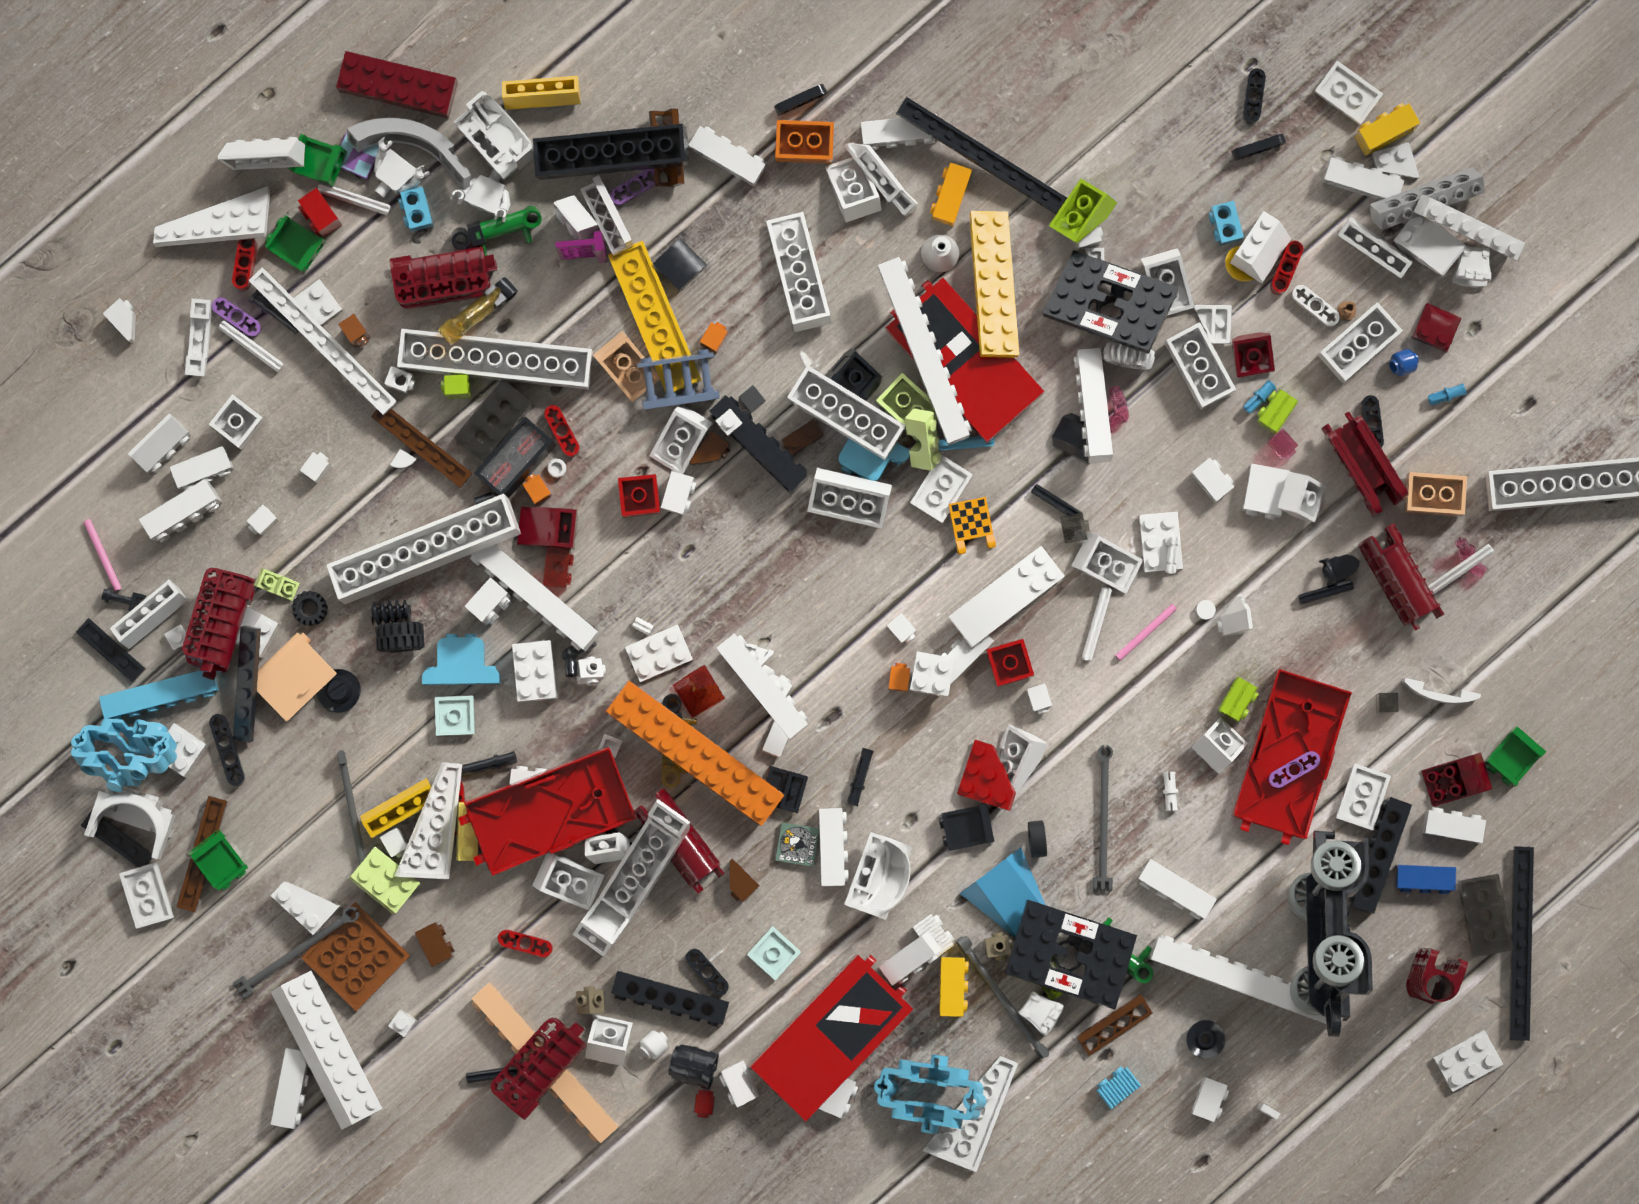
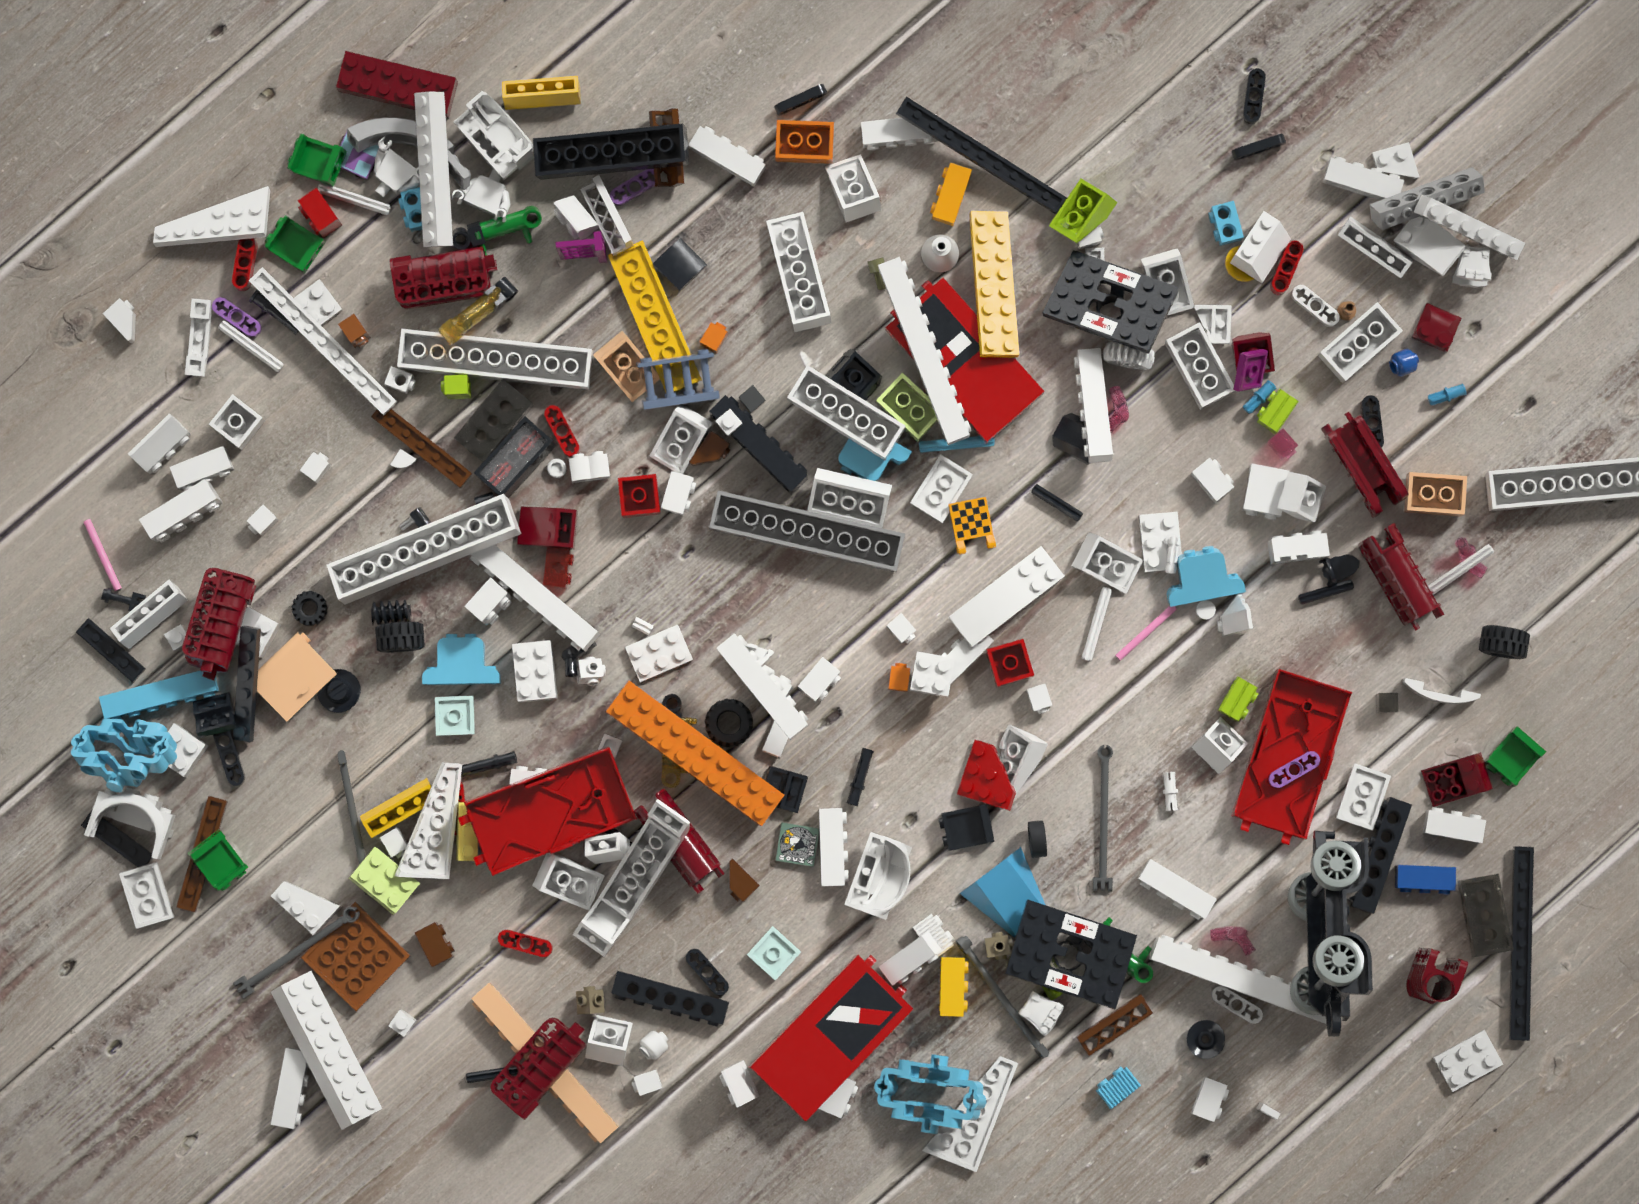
white slope [218,137,305,170] -> none
yellowish green slope [254,568,300,601] -> none
orange brick [523,474,552,505] -> none
black piece [668,1044,719,1090] -> none
clear red slope [673,664,725,718] -> none
red brick [694,1090,715,1118] -> none
reddish brown plate [781,419,824,456] -> none
white wedge [844,143,918,216] -> none
yellowish green arch [905,409,941,471] -> none
clear smoke brick [1060,513,1090,543] -> none
white plate [1314,61,1383,125] -> none
yellow brick [1354,103,1420,157] -> none
none -> black slope [193,692,236,738]
none -> black piece [400,507,431,530]
none -> white brick [414,92,453,247]
none -> white brick [569,451,610,483]
none -> white brick [632,1069,663,1096]
none -> black tyre [705,698,753,748]
none -> light grey brick [709,491,905,573]
none -> white brick [798,657,841,703]
none -> olive piece [867,257,886,290]
none -> medium azure brick [1166,546,1246,607]
none -> clear pink arm [1210,926,1256,956]
none -> white beam [1211,986,1263,1024]
none -> magenta tile [1233,349,1268,392]
none -> white wedge [1267,530,1330,565]
none -> black tyre [1478,625,1530,660]

